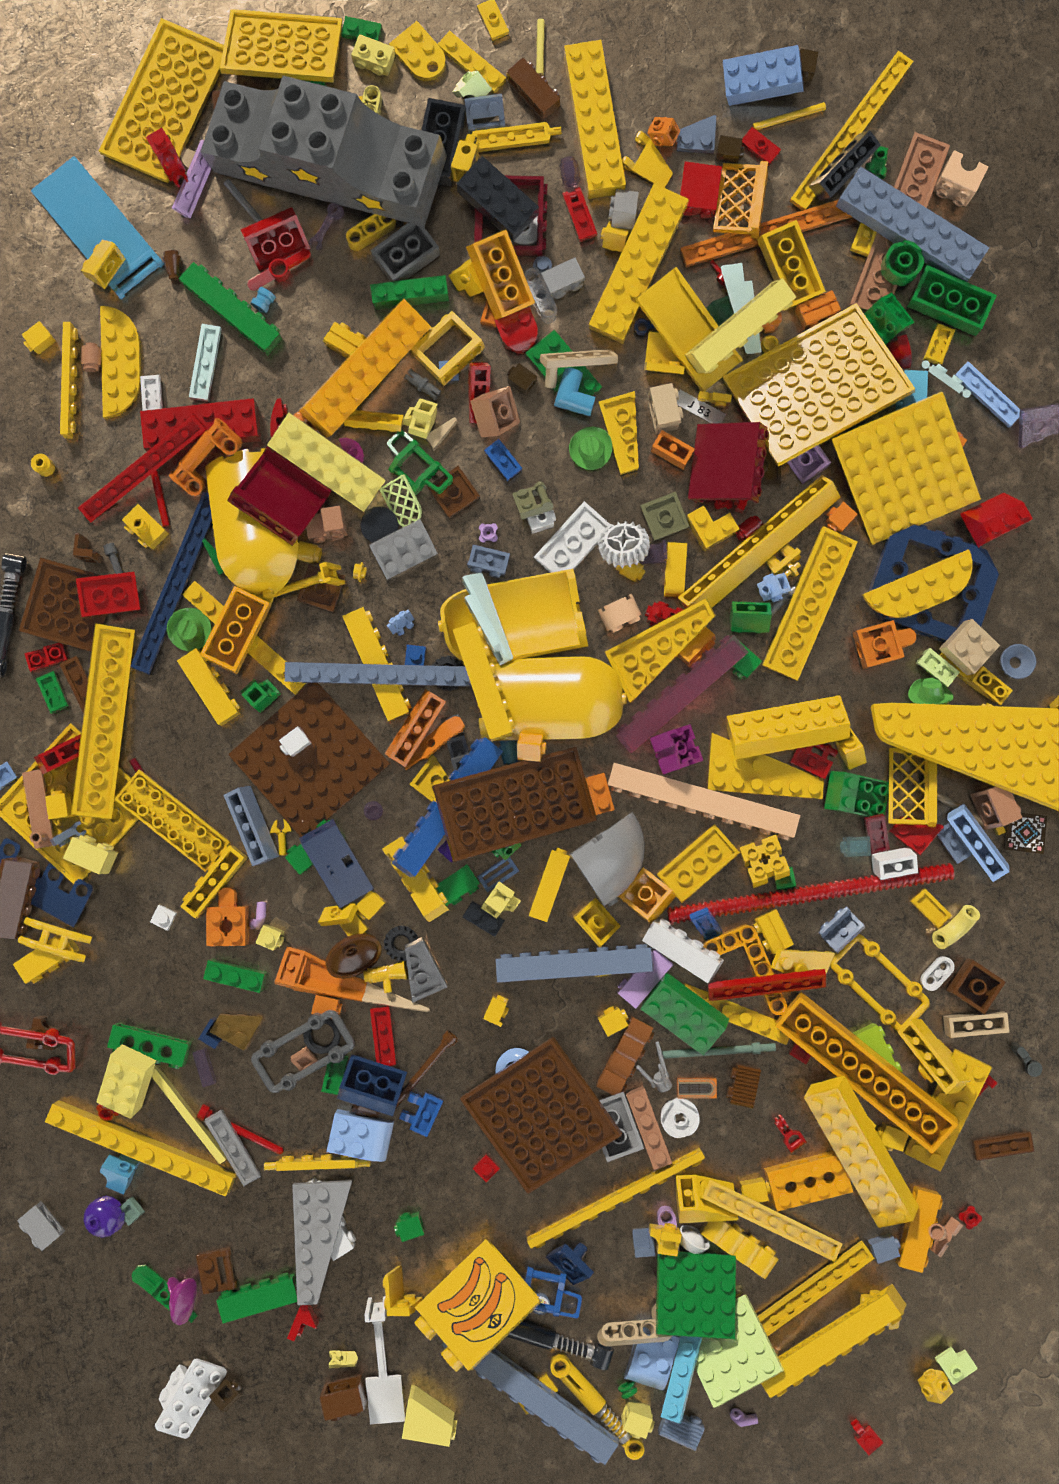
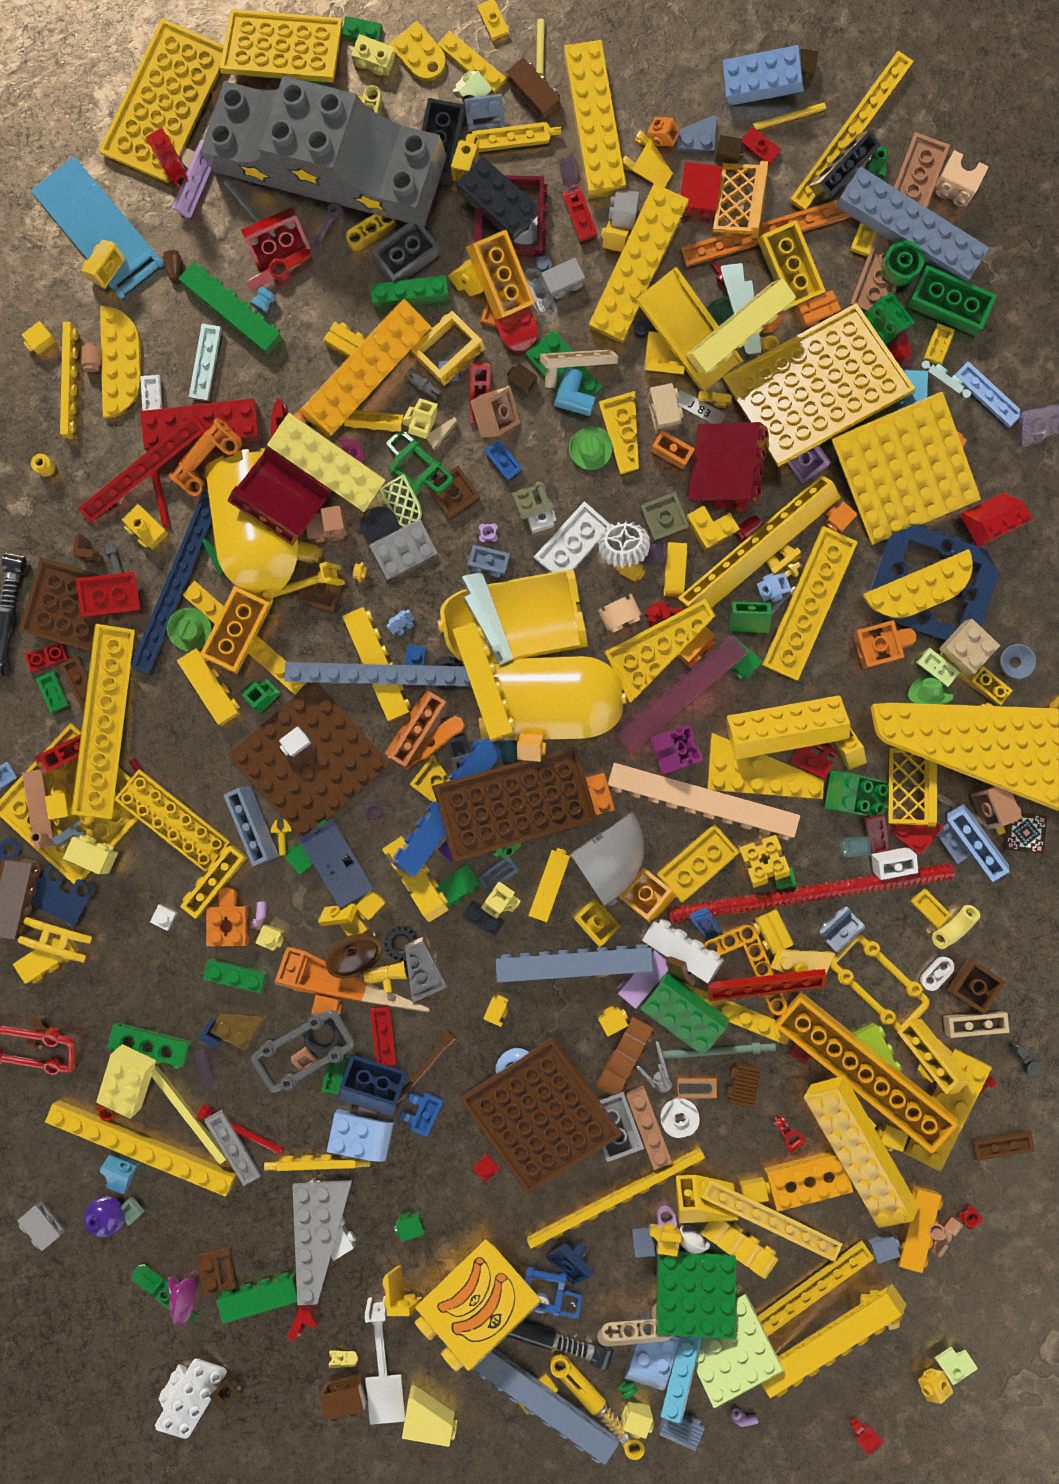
none -> reddish brown slope [666,956,695,986]

